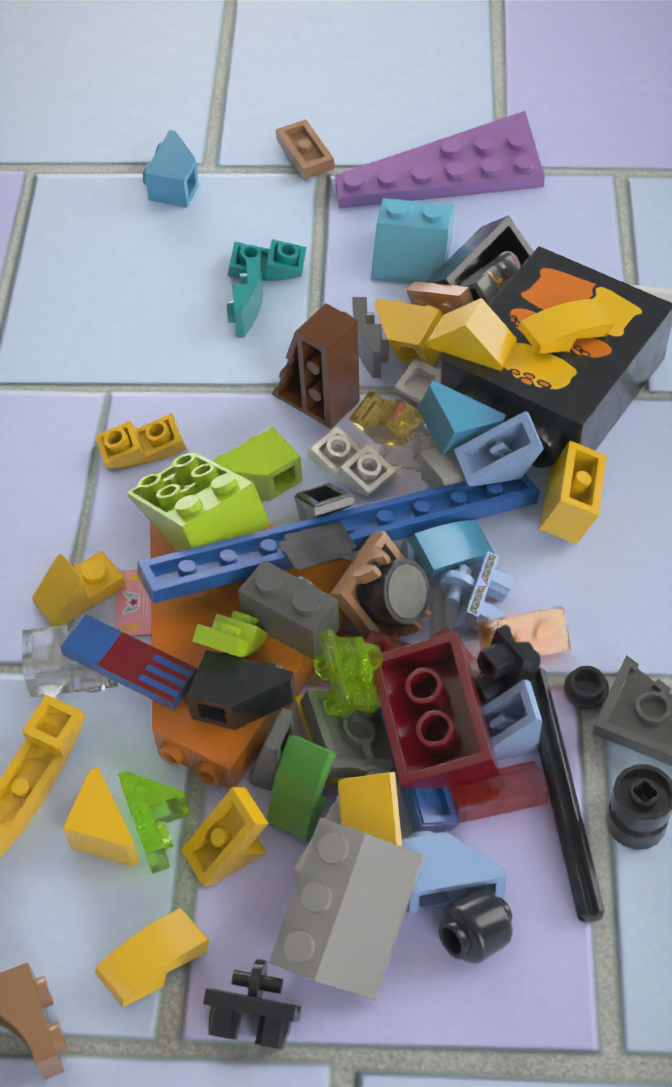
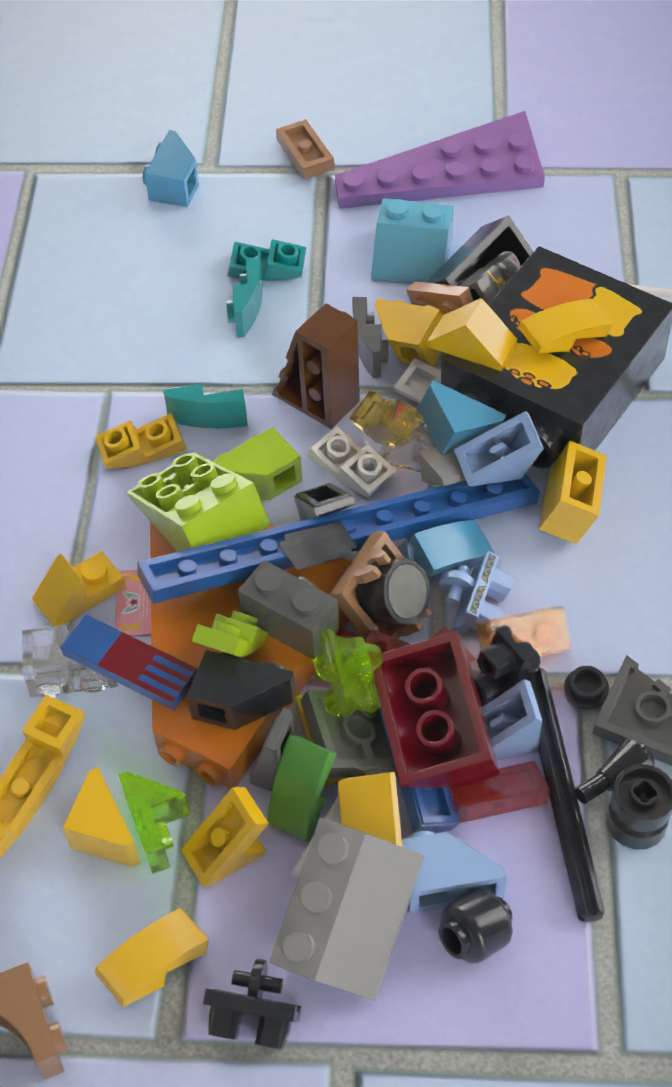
none -> teal slope [163,384,248,428]
none -> black cone [574,739,655,804]

